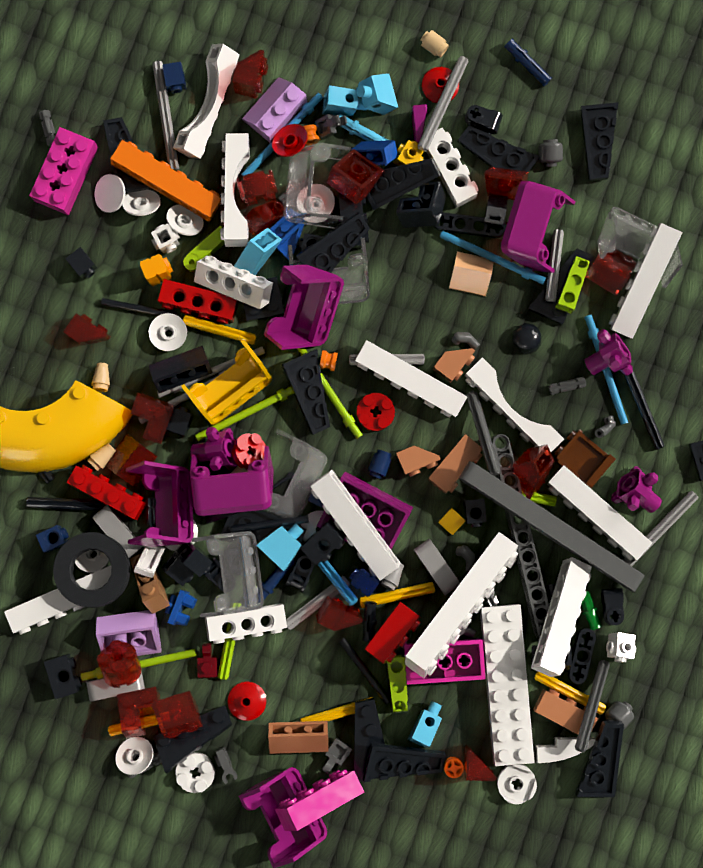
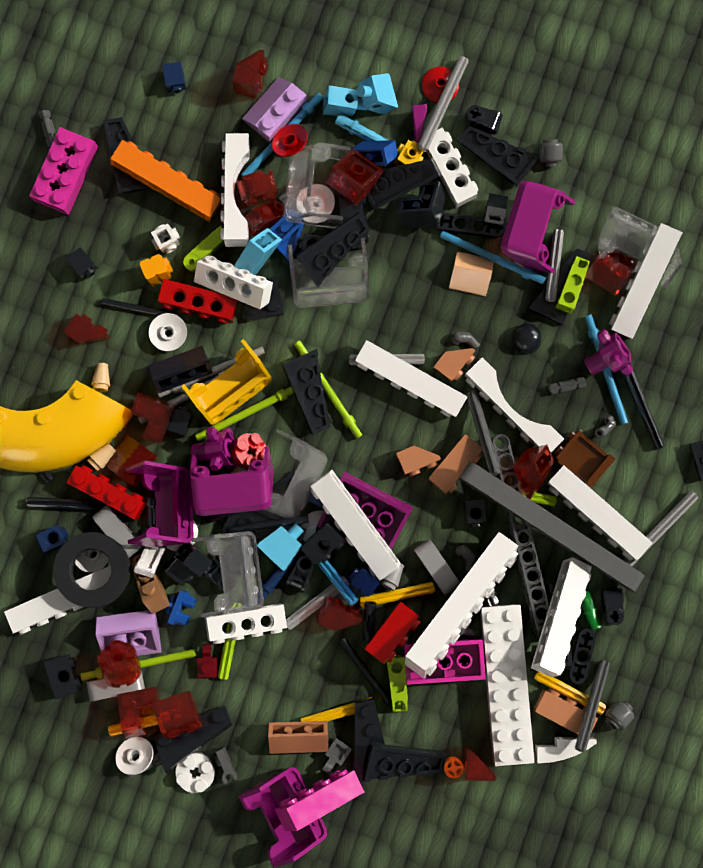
white piece [95,174,125,213] -> none
white dish [122,190,160,216] -> none
light grey axle [153,61,179,170] -> none
white dish [166,205,204,236] -> none
arch [173,44,239,159] -> none
yellow axle [183,315,256,345] -> none
red dish [228,681,266,721] -> none
magenta windscreen [264,265,344,350] -> none
orange wheel [303,124,320,146] -> none
dark grey plate [315,114,347,139] -> none
orange wheel [320,350,338,371] -> none
red plate [357,393,395,431] -> none
dark blue brick [368,449,392,479] -> none
medium azure torso [408,701,442,748] -> none
tan brick [421,30,449,58] -> none
yellow slope [438,508,466,535] -> none
clear red slope [484,167,528,200] -> none
white plate [497,764,537,804] -> none
dark blue pin [504,38,552,87] -> none
black wing [575,721,624,797] -> none
black wing [580,102,619,181] -> none
white brick [606,632,636,663] -> none
magenta piece [611,466,662,513] -> none

